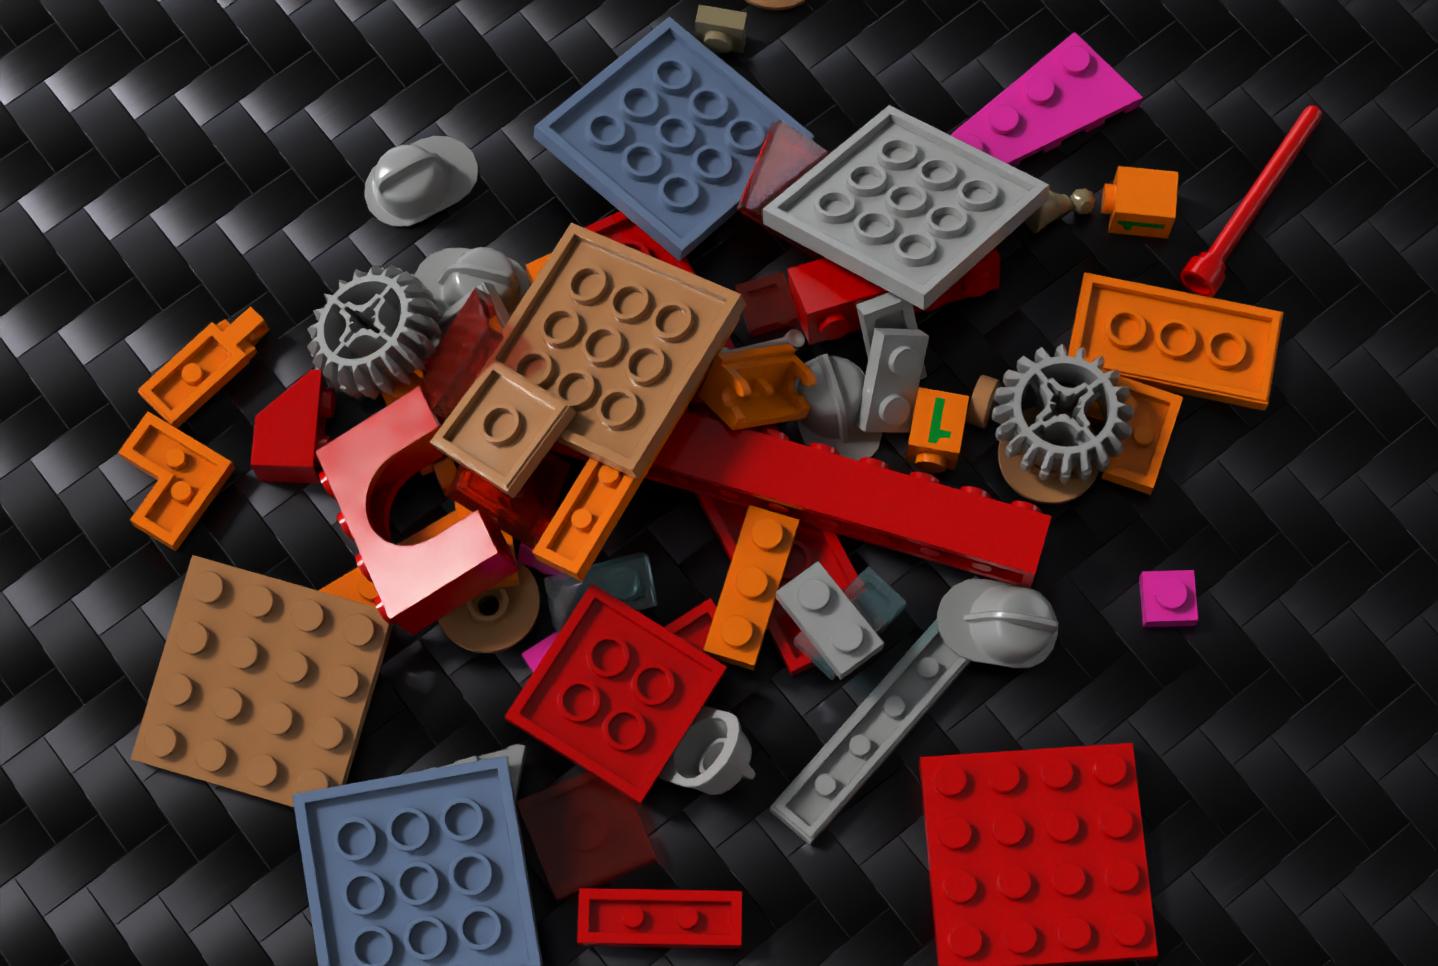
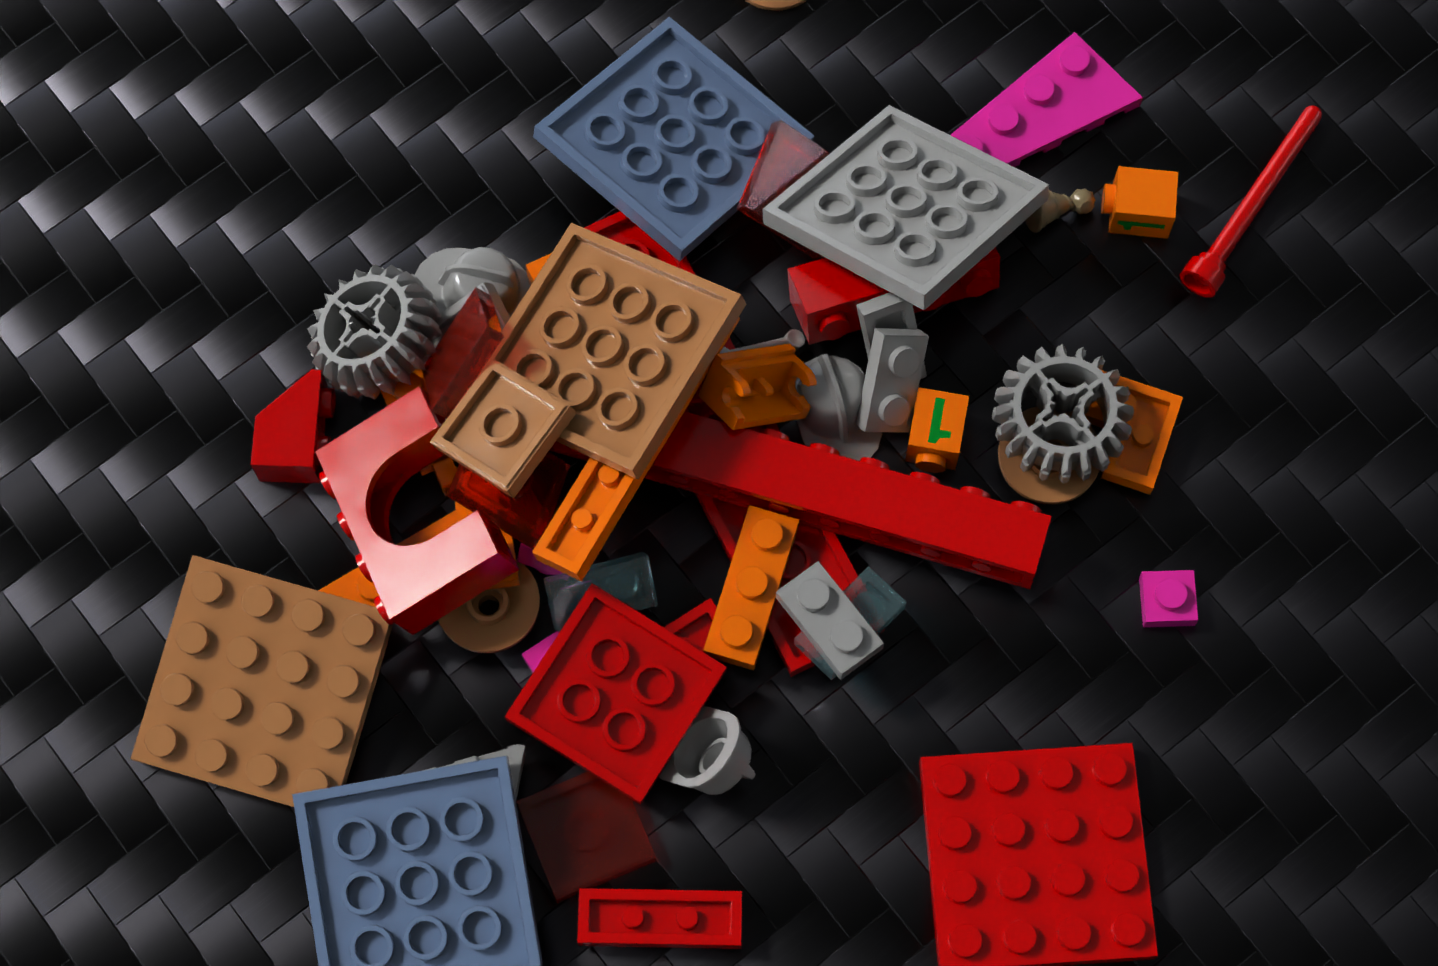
orange plate [118,412,235,551] -> none
orange hinge [138,306,270,428] -> none
light grey piece [364,136,478,227] -> none
dark tan plate [695,5,747,53] -> none
clear red plate [735,271,798,337] -> none
light grey tile [770,575,979,845] -> none
light grey piece [937,579,1059,668] -> none
medium nougat tile [966,375,1002,429] -> none
orange tile [1067,272,1284,411] -> none

